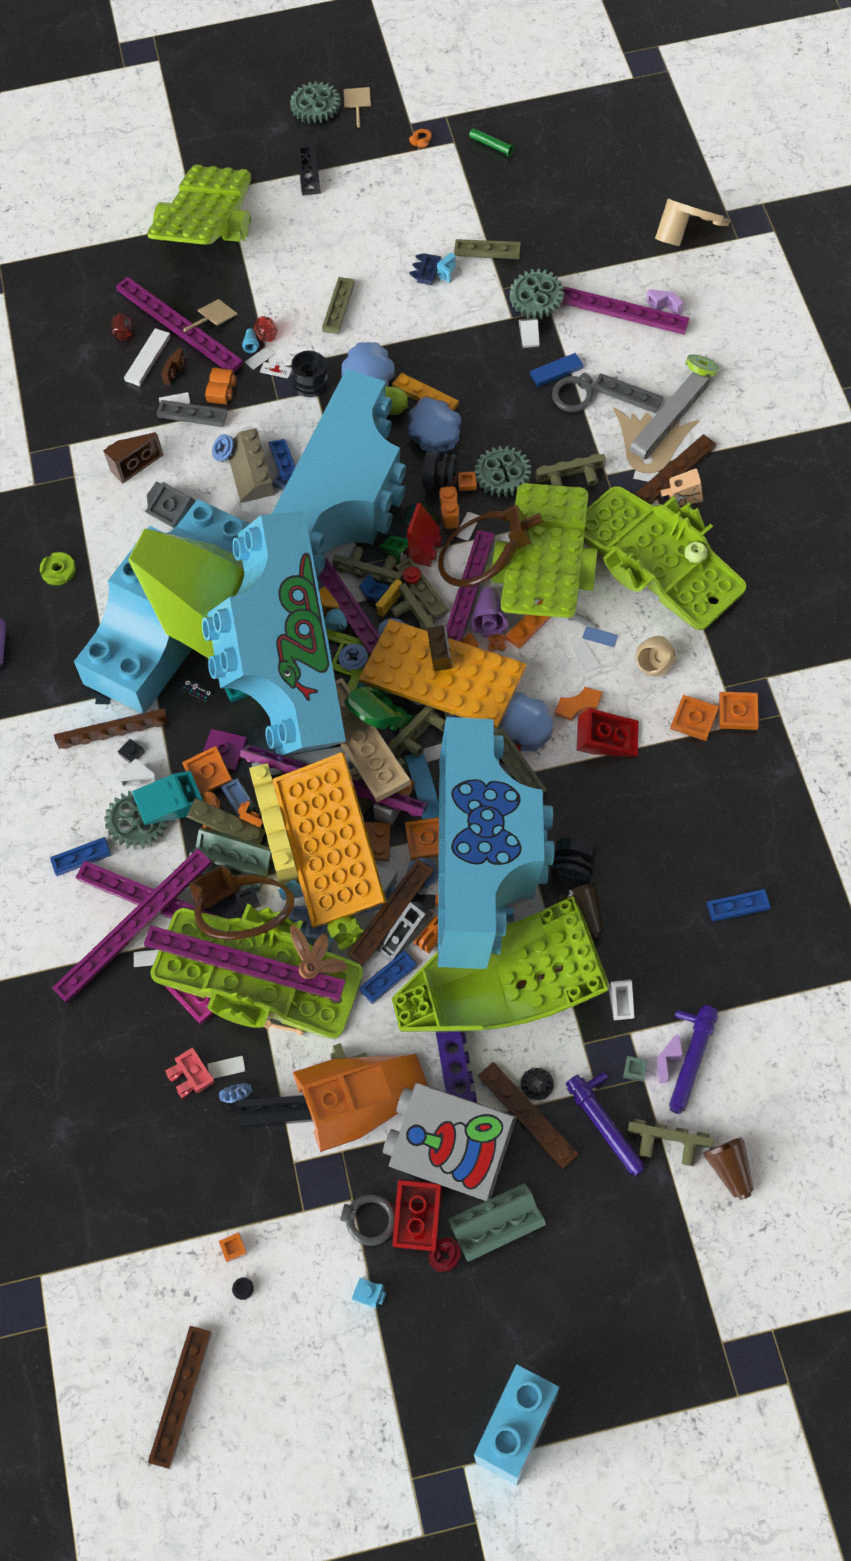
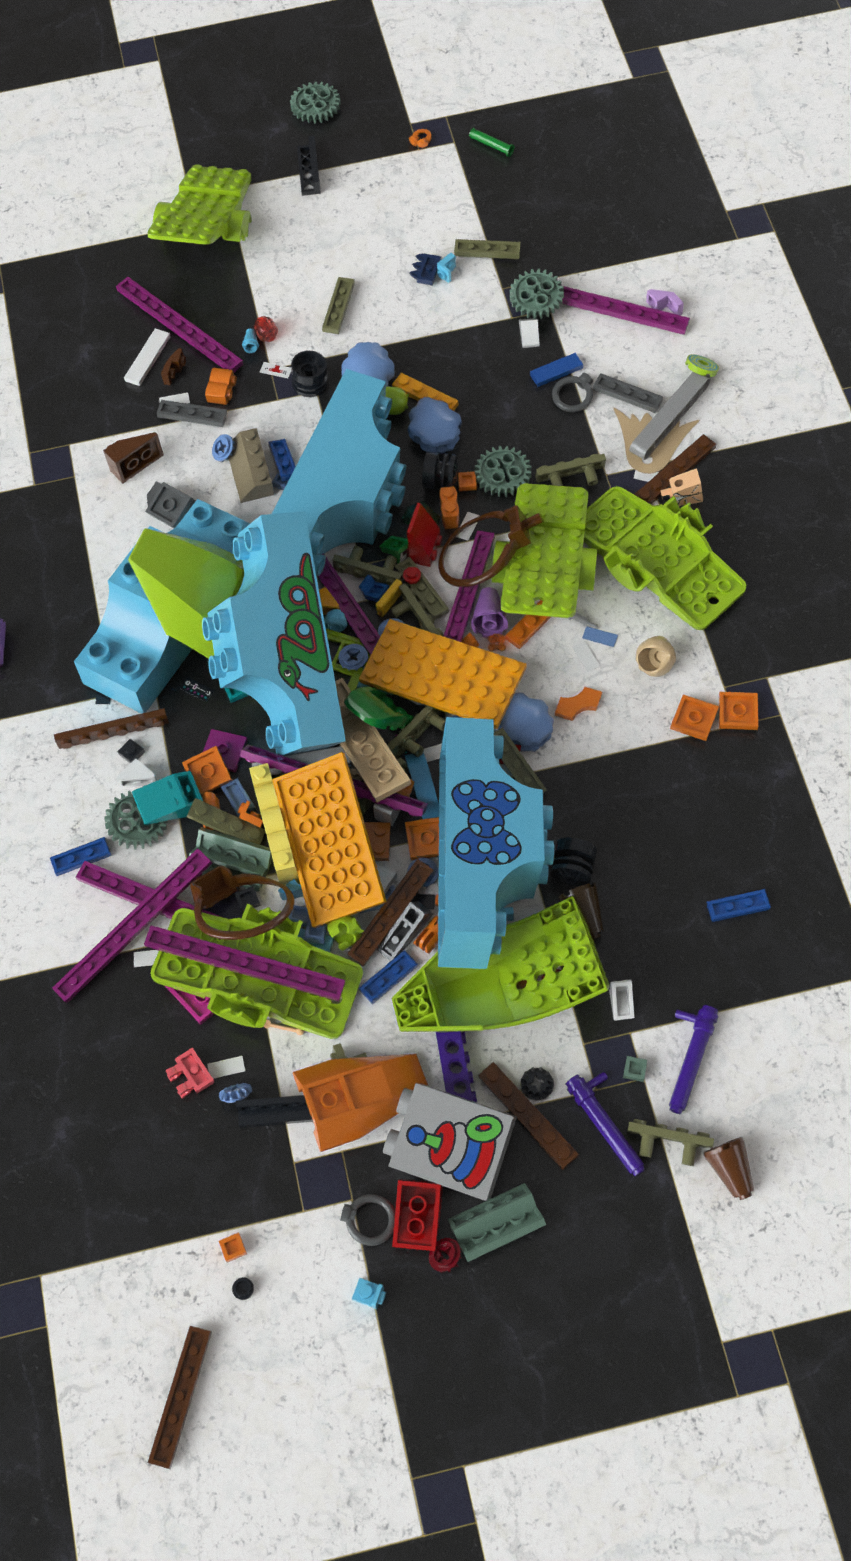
lime tile [40,552,76,585] -> none
clear red head [111,314,133,340] -> none
tan piece [183,299,238,332] -> none
white sticker [245,346,275,370] -> none
nougat plant [290,925,347,979] -> none
tan piece [344,87,371,128] -> none
dark brown brick [427,625,452,671] -> none
medium azure brick [474,1364,559,1485] -> none
red slope [577,708,639,757] -> none
tan piece [655,198,731,246] -> none
lavender slope [656,1035,682,1083] -> none
yellowish green plate [685,542,708,563] -> none

